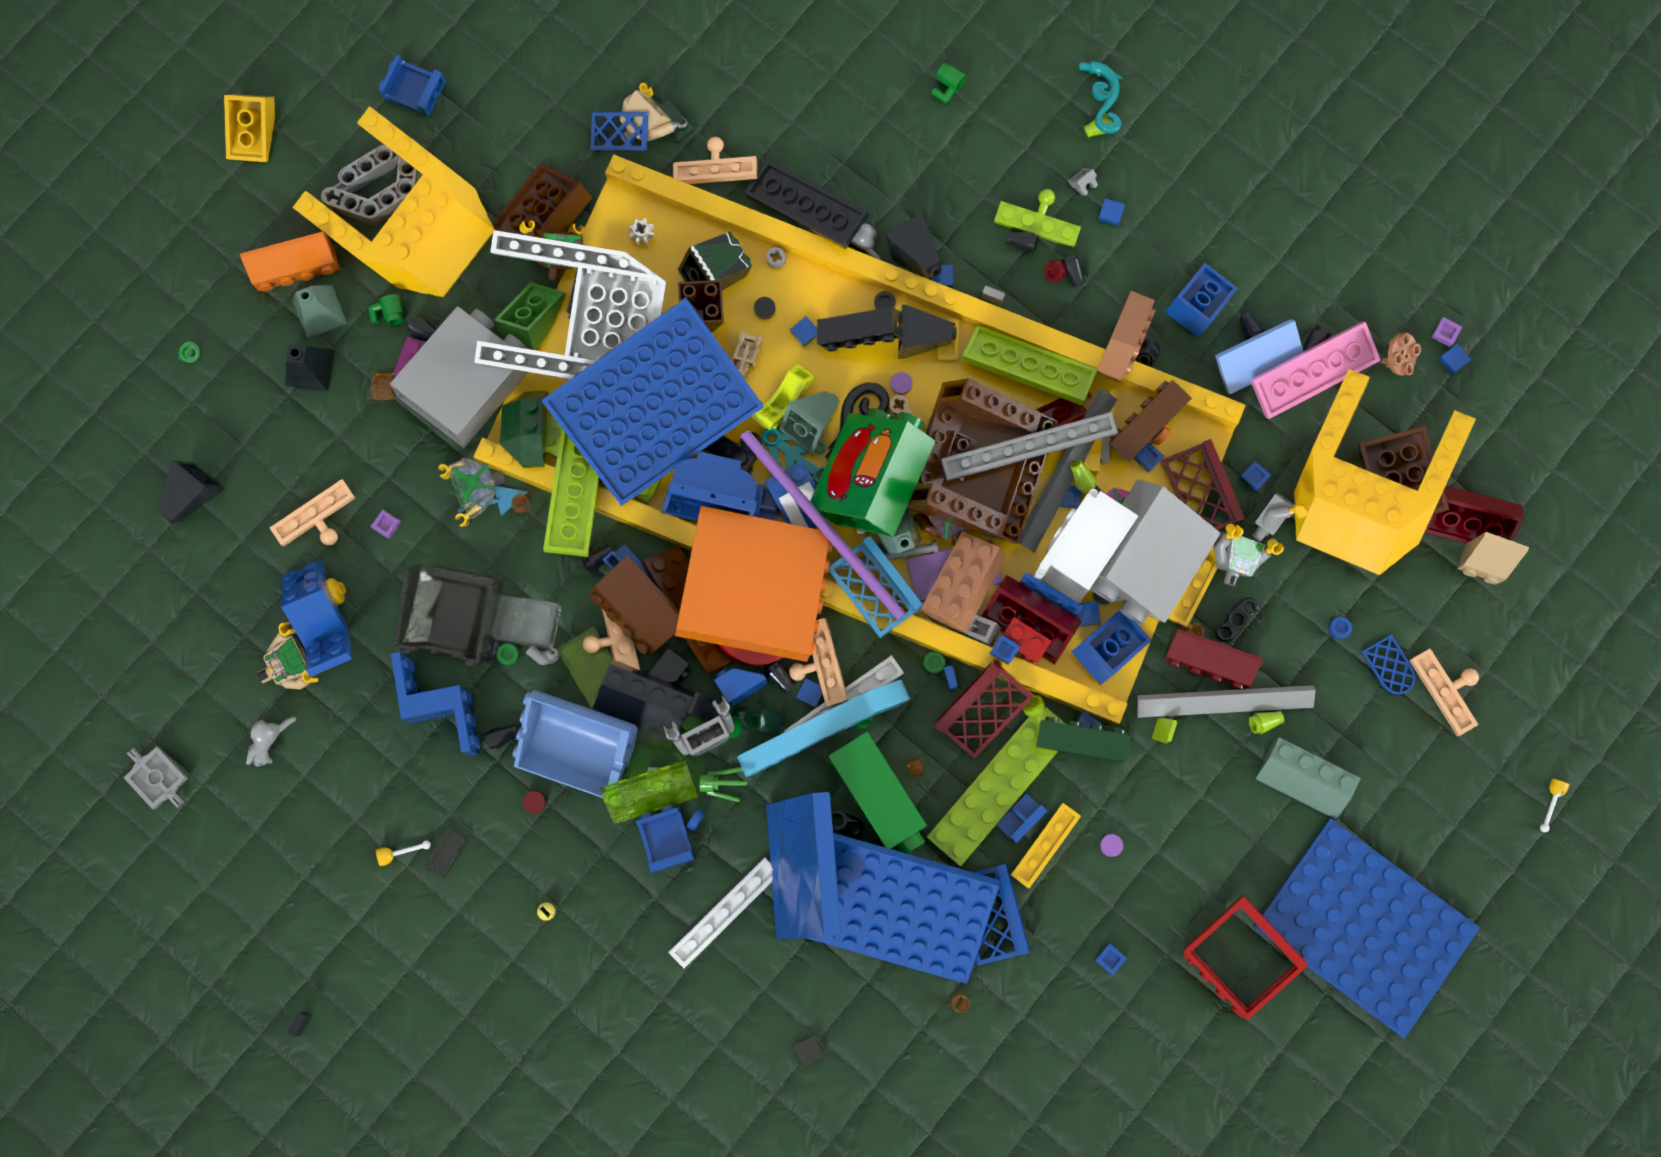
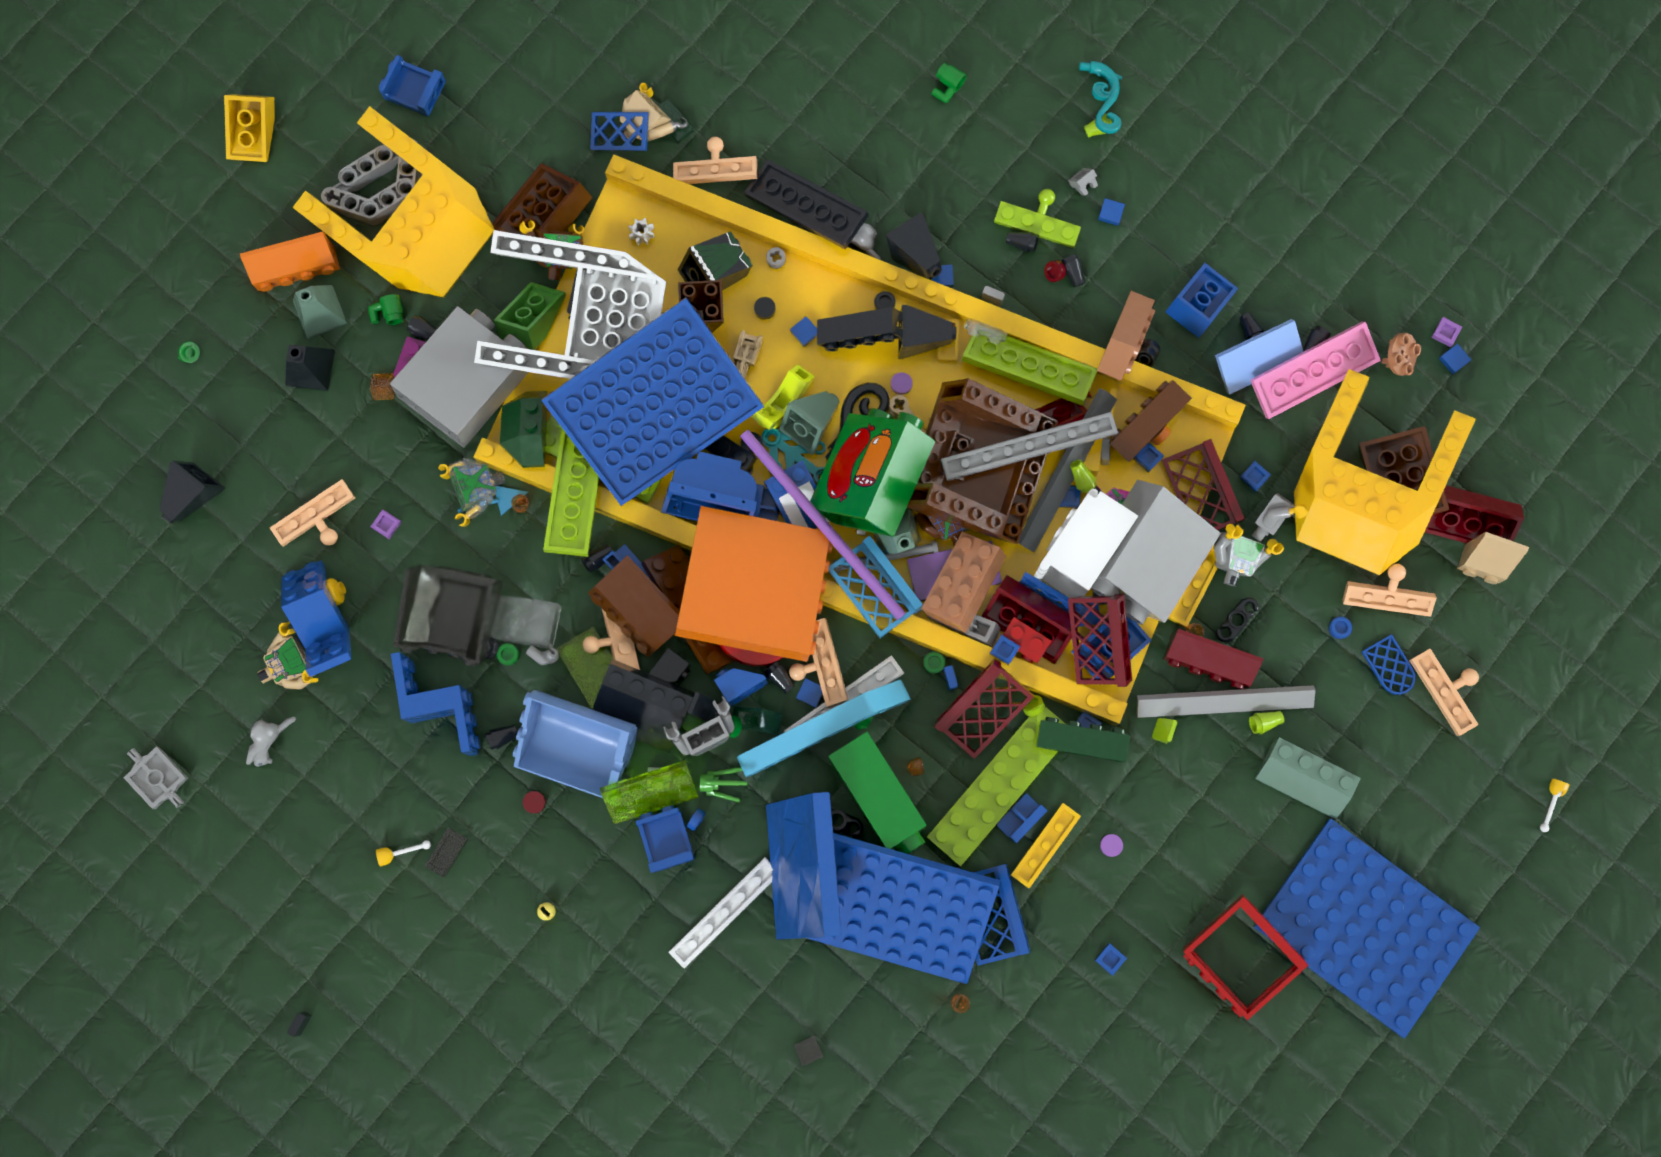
none -> clear plate [964,319,1008,344]
none -> dark red fence [1068,594,1132,687]
none -> light nougat plate [1342,564,1436,617]

